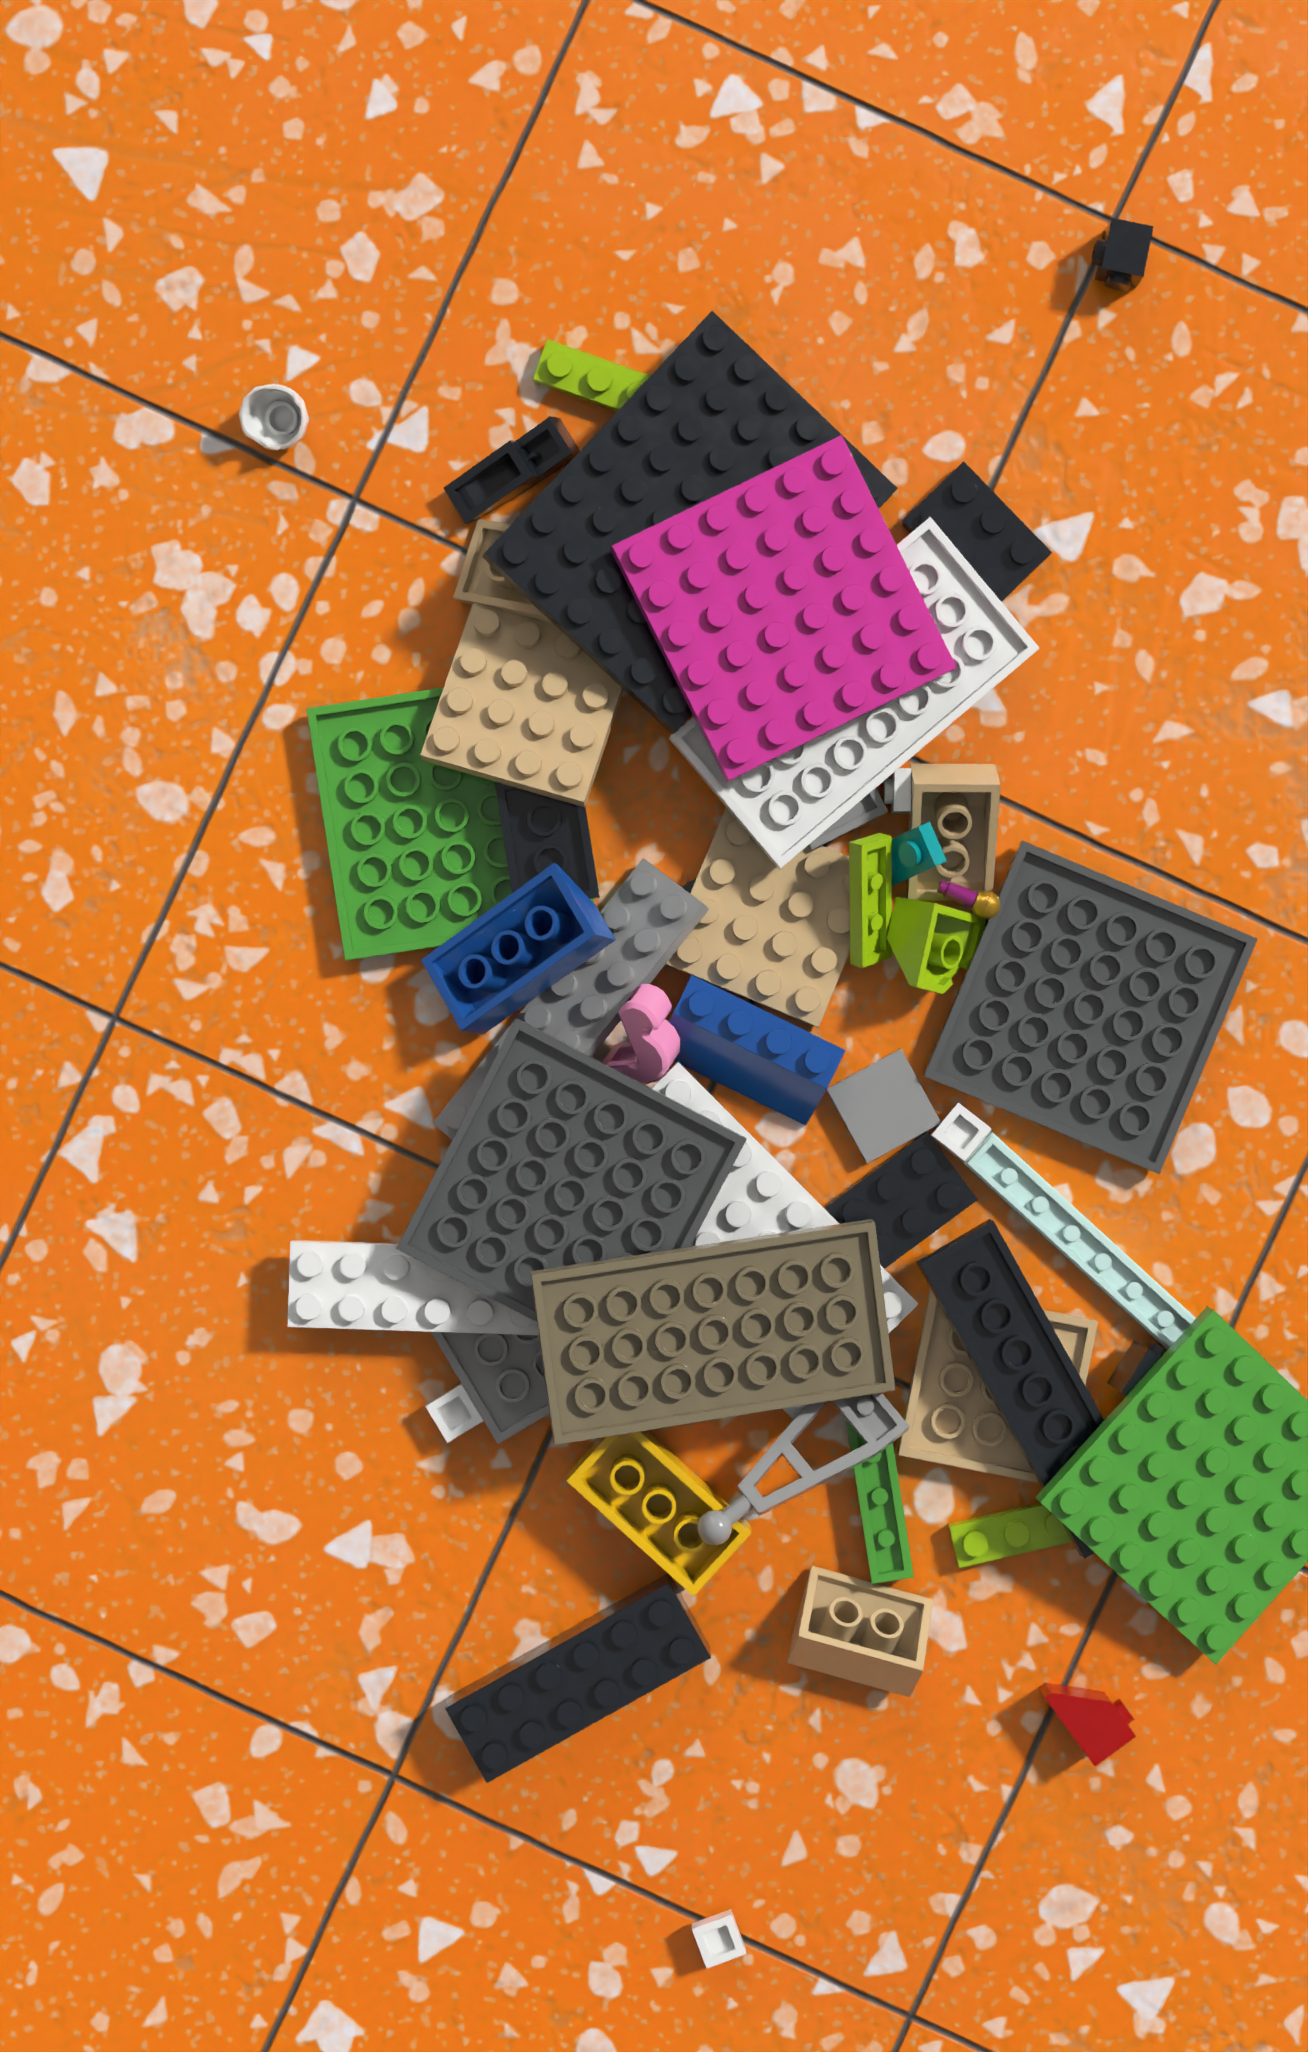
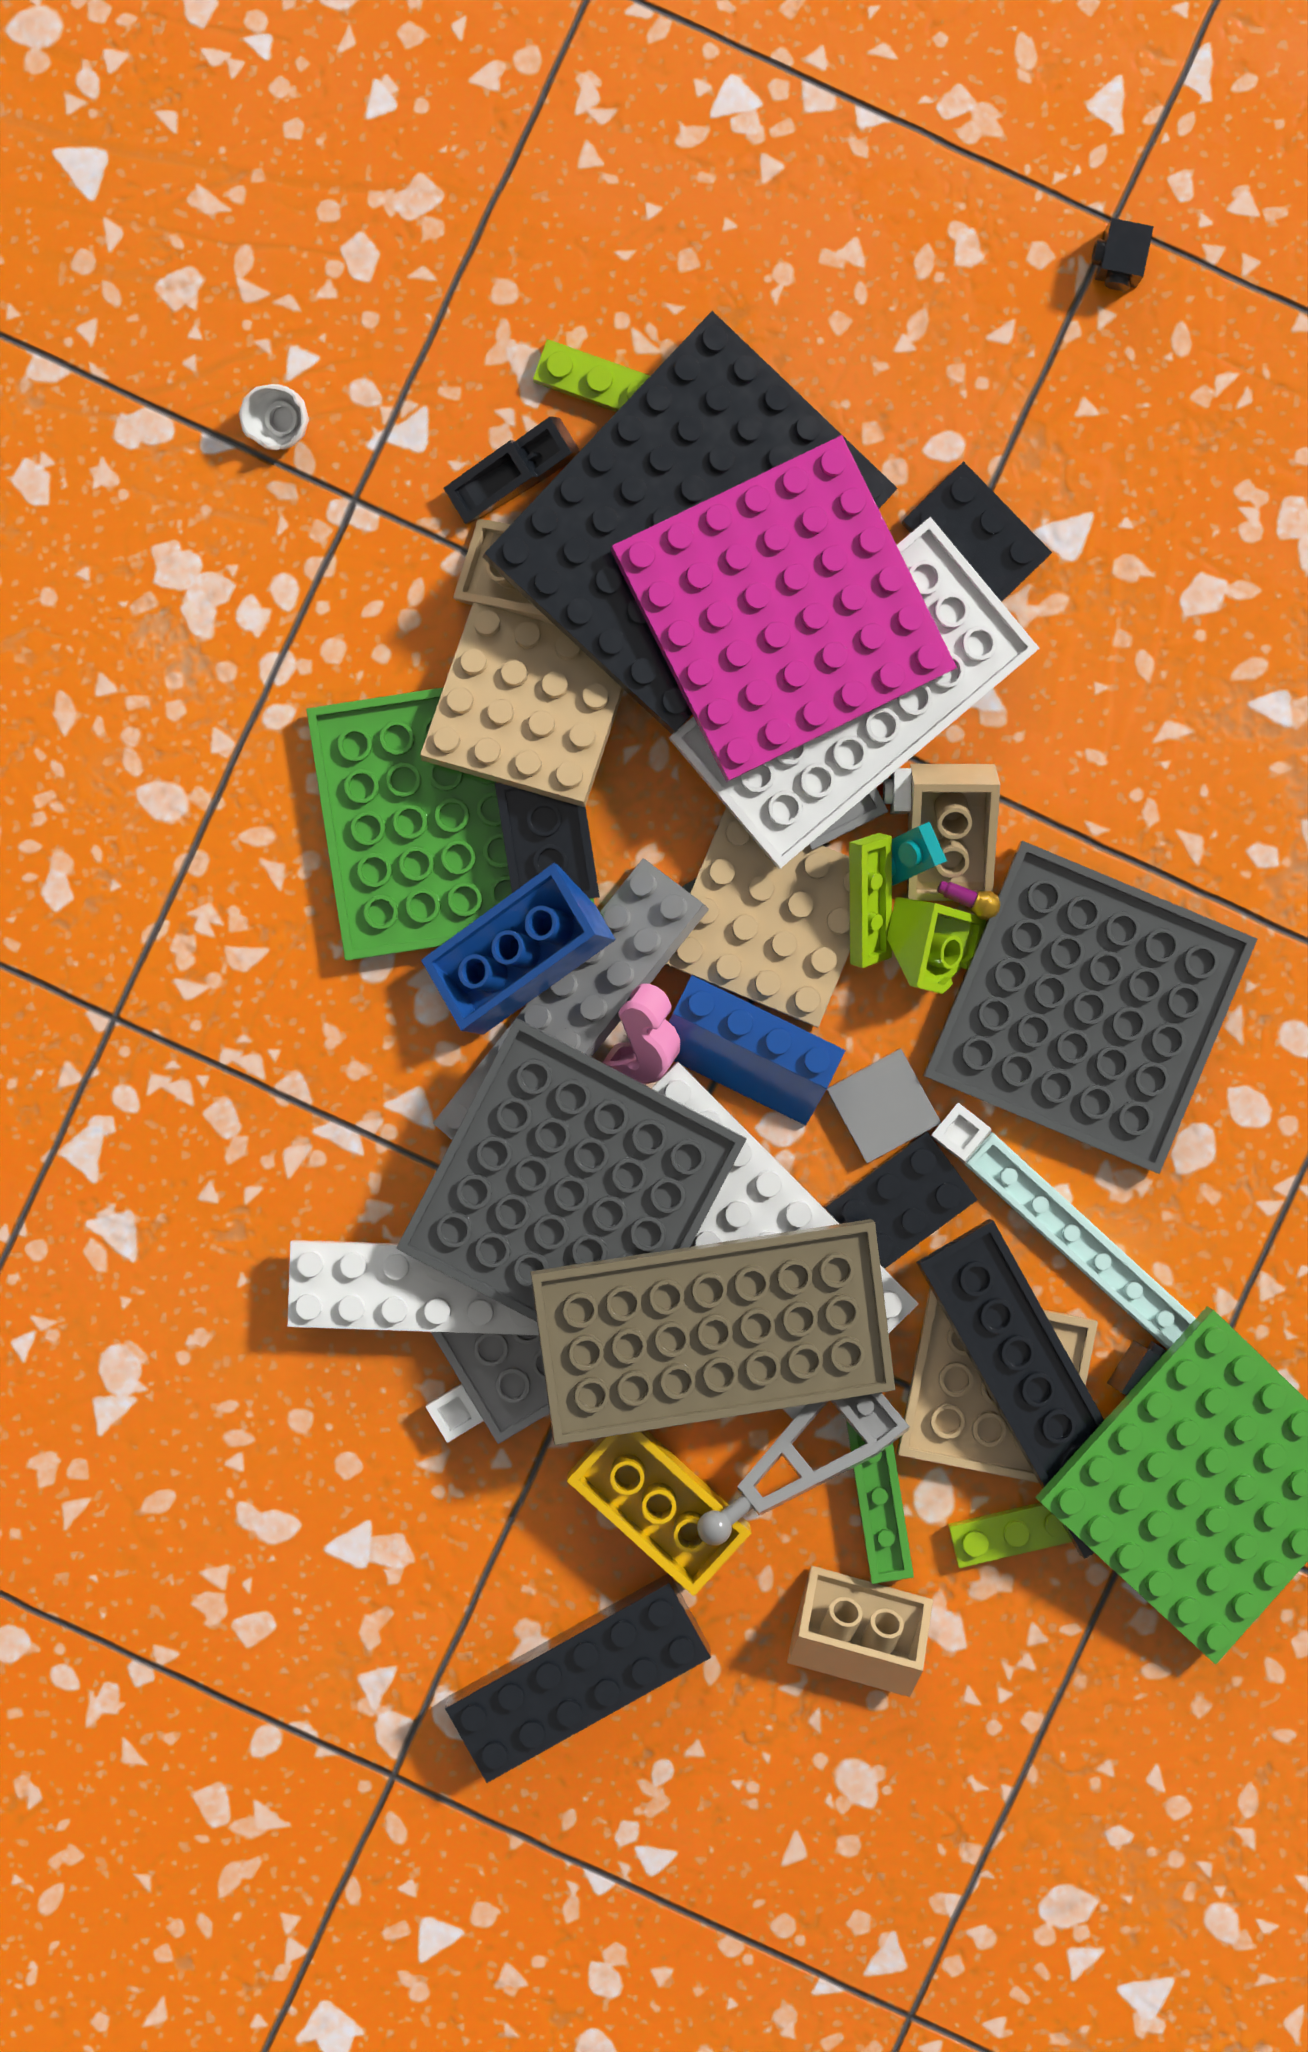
white plate [692,1909,746,1969] -> none
red slope [1039,1682,1136,1766] -> none

